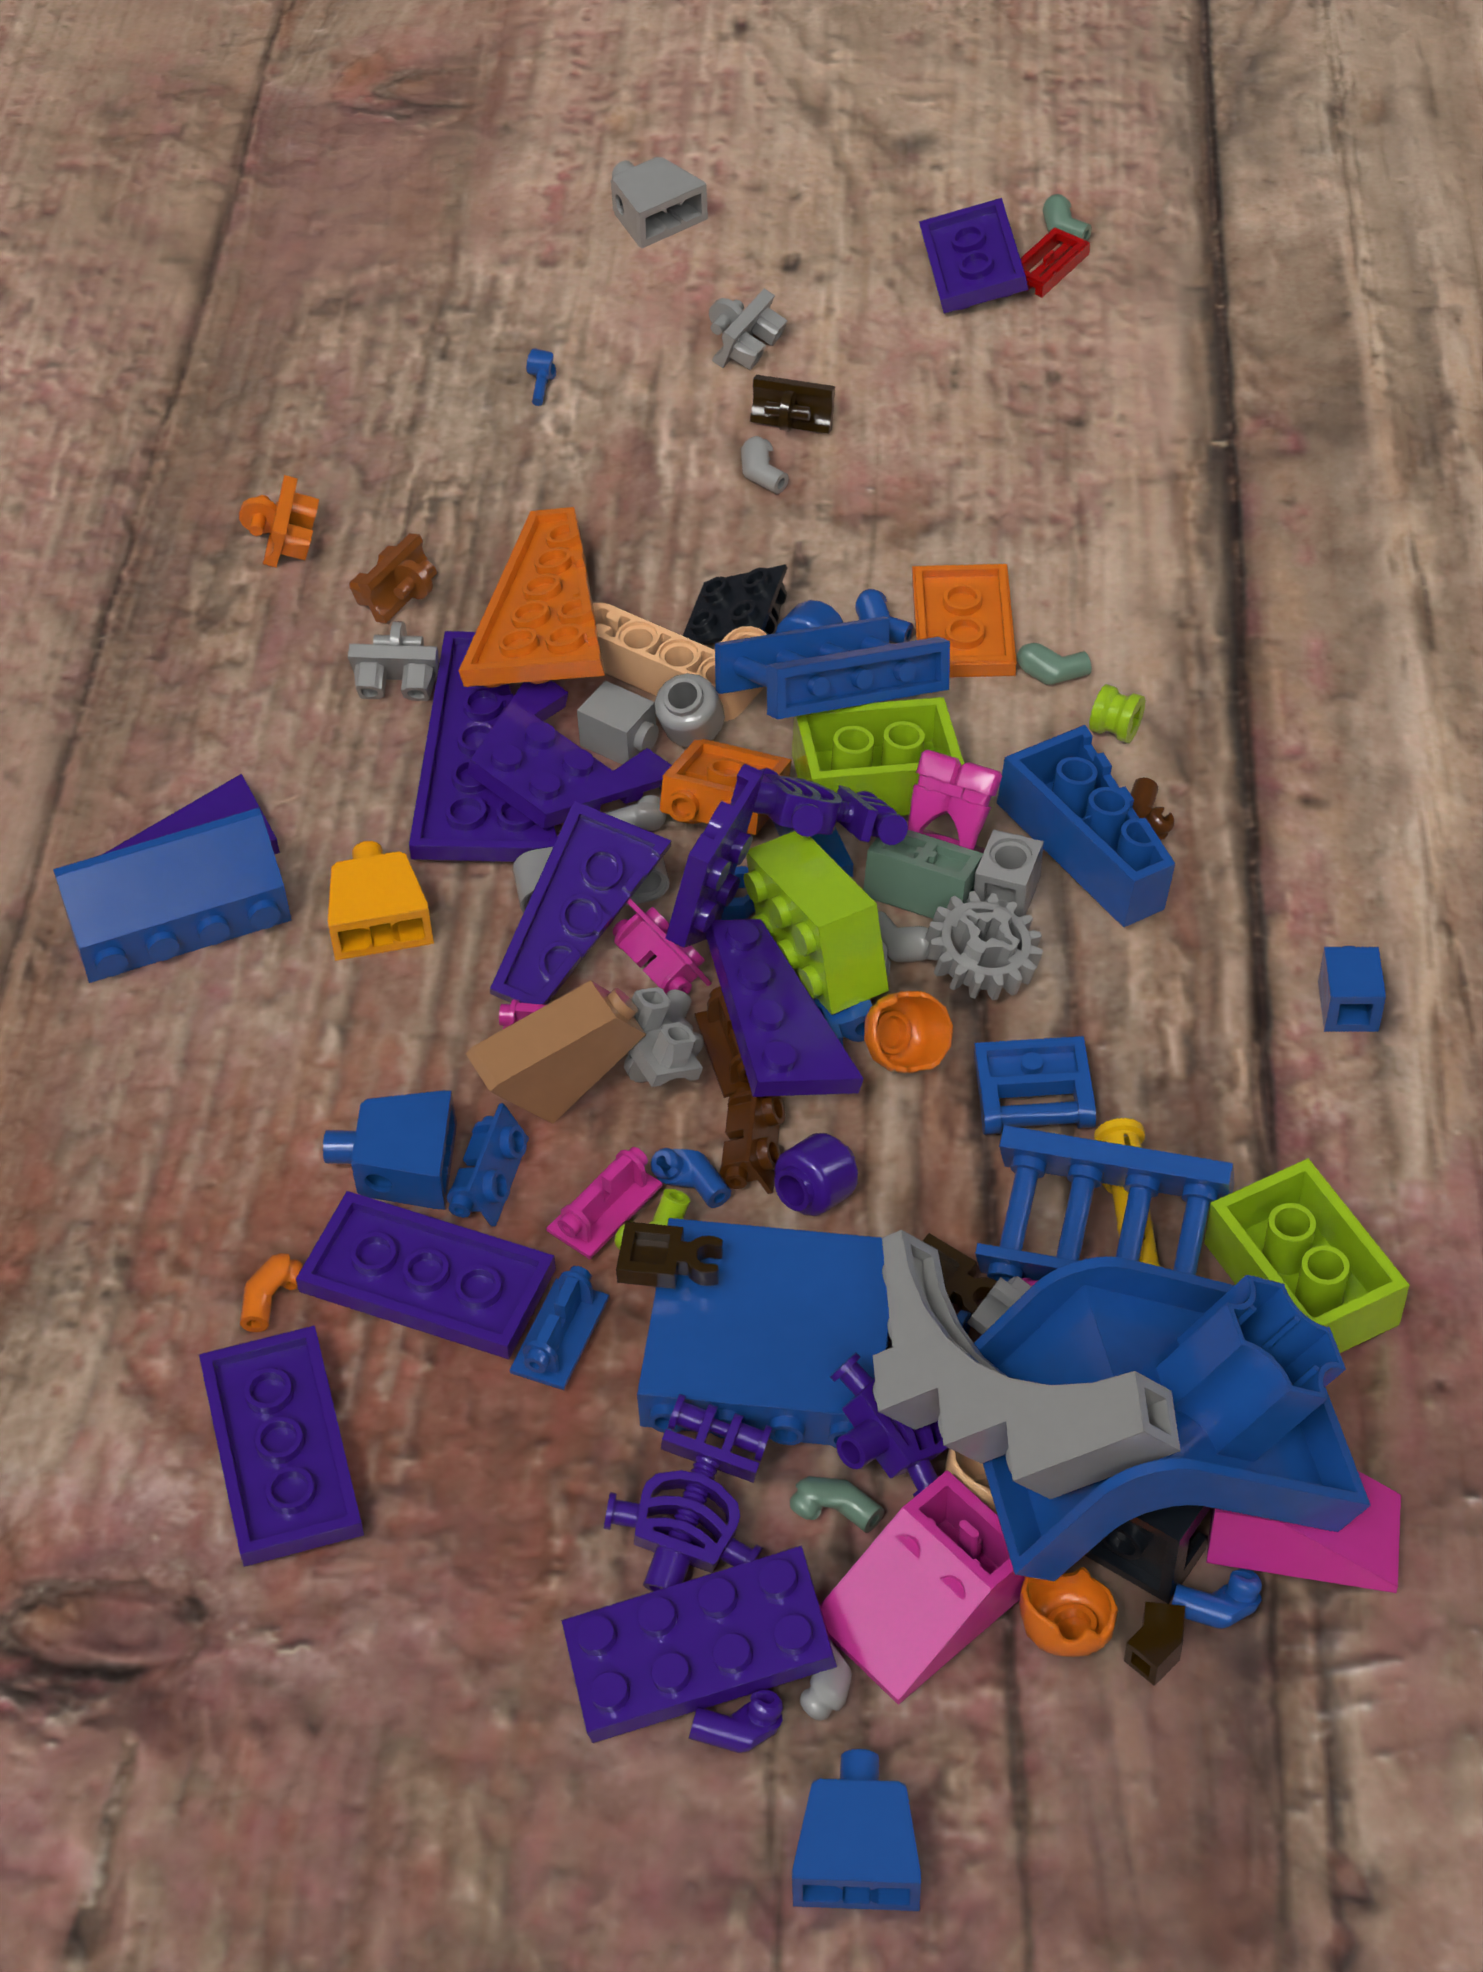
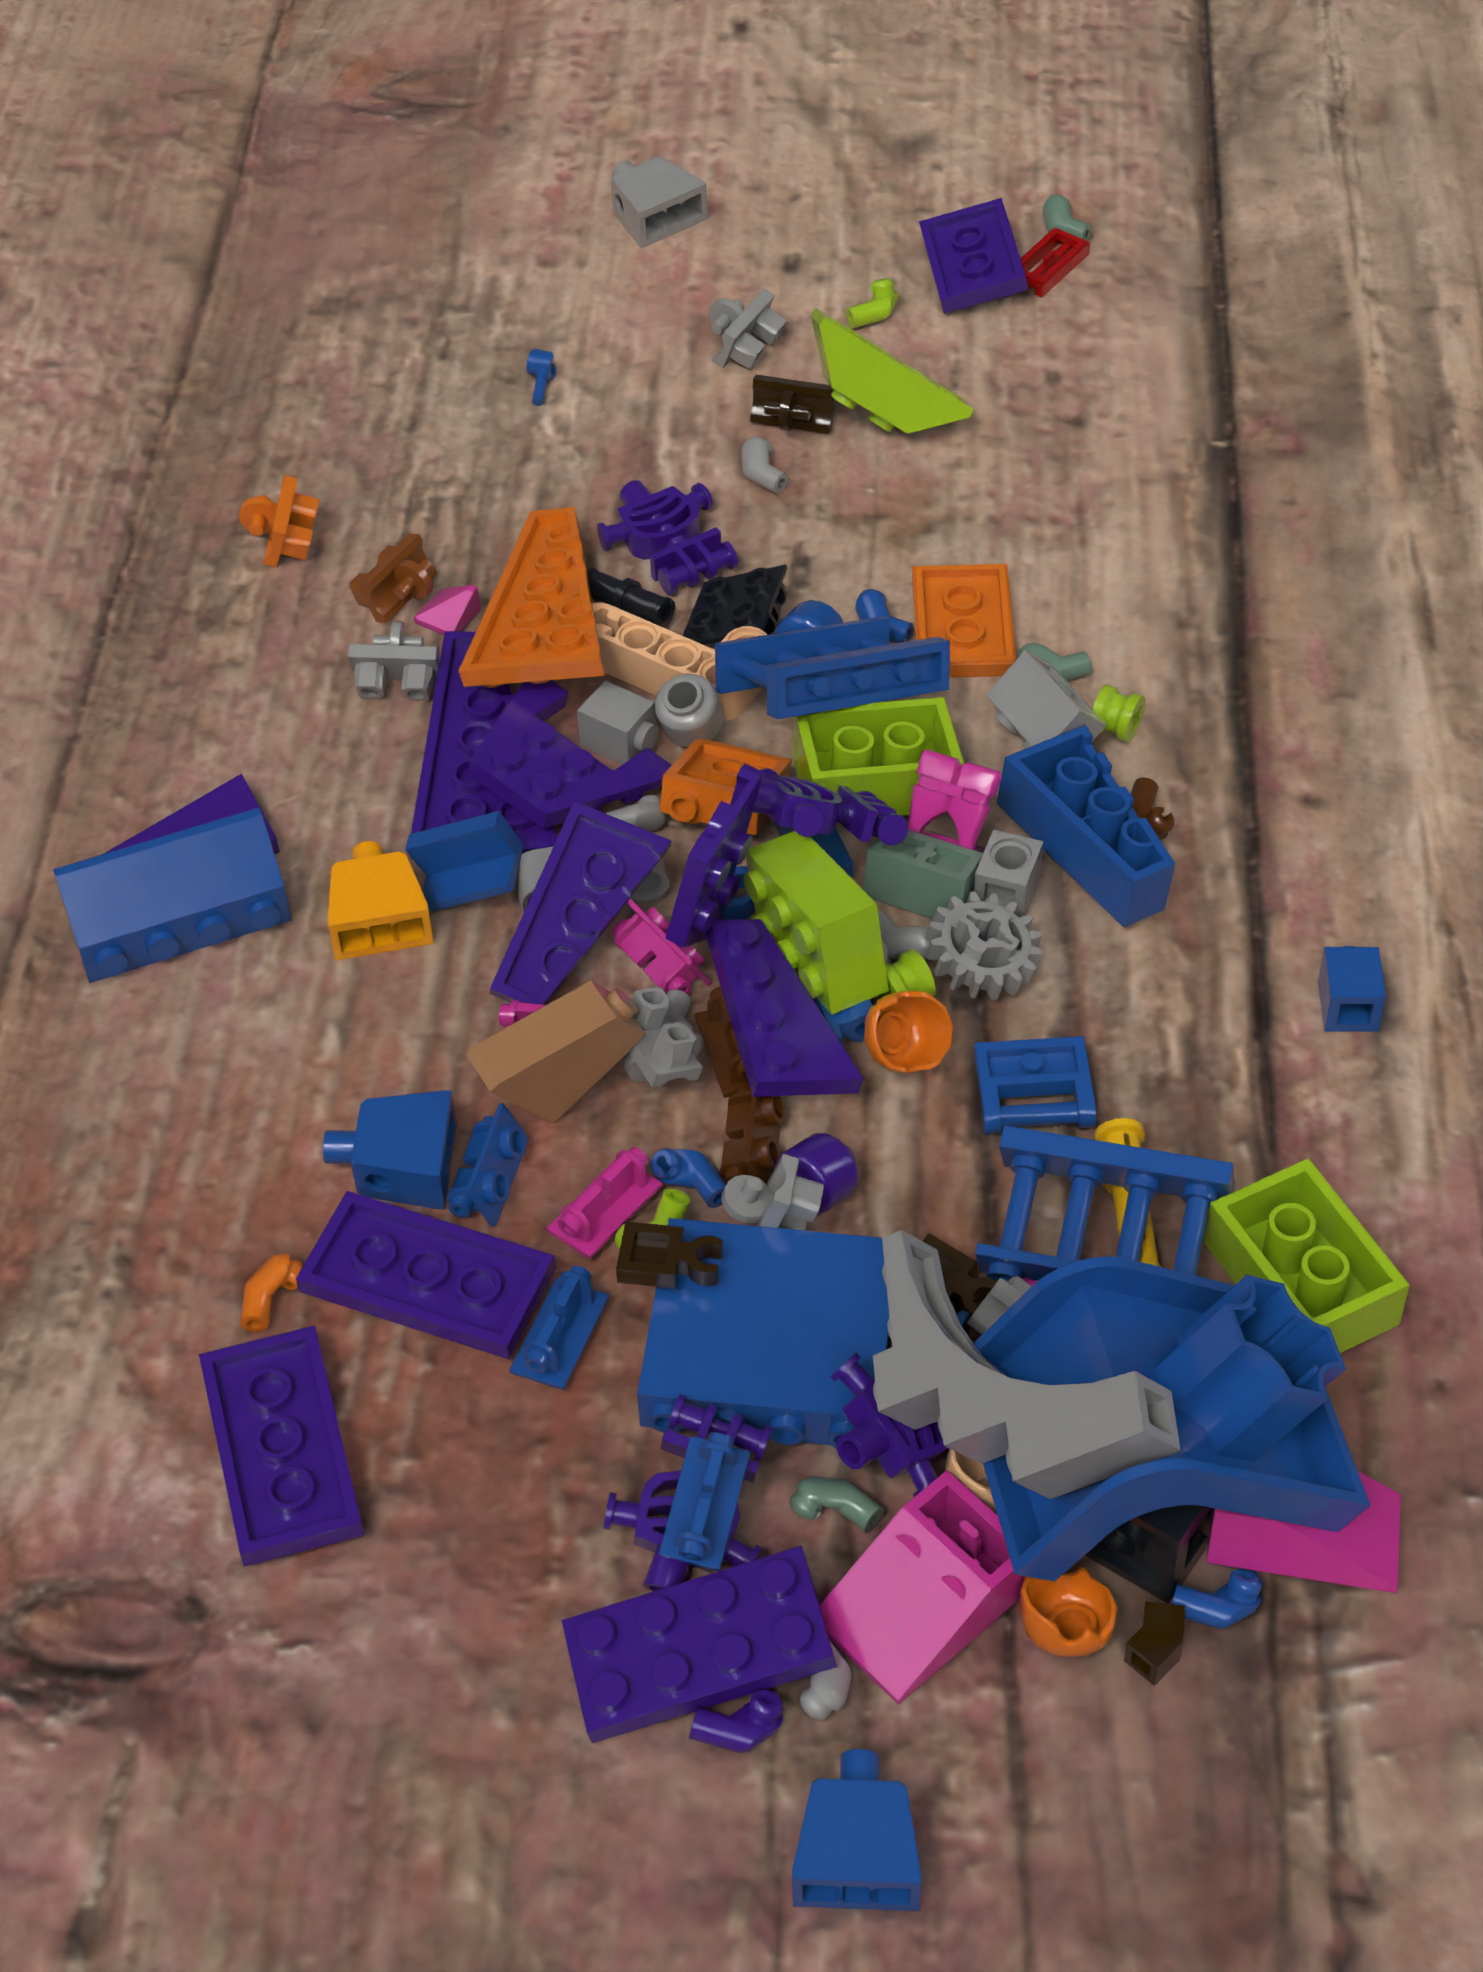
none -> blue panel [405,811,523,912]
none -> dark pink slope [414,585,481,635]
none -> black pin [587,568,675,627]
none -> dark purple piece [597,480,738,596]
none -> blue hinge [659,1433,750,1571]
none -> light grey hips [722,1154,824,1230]
none -> lime wedge [811,308,974,434]
none -> lime arm [846,278,898,329]
none -> lime wheel [877,949,936,999]
none -> light grey brick [986,650,1107,749]

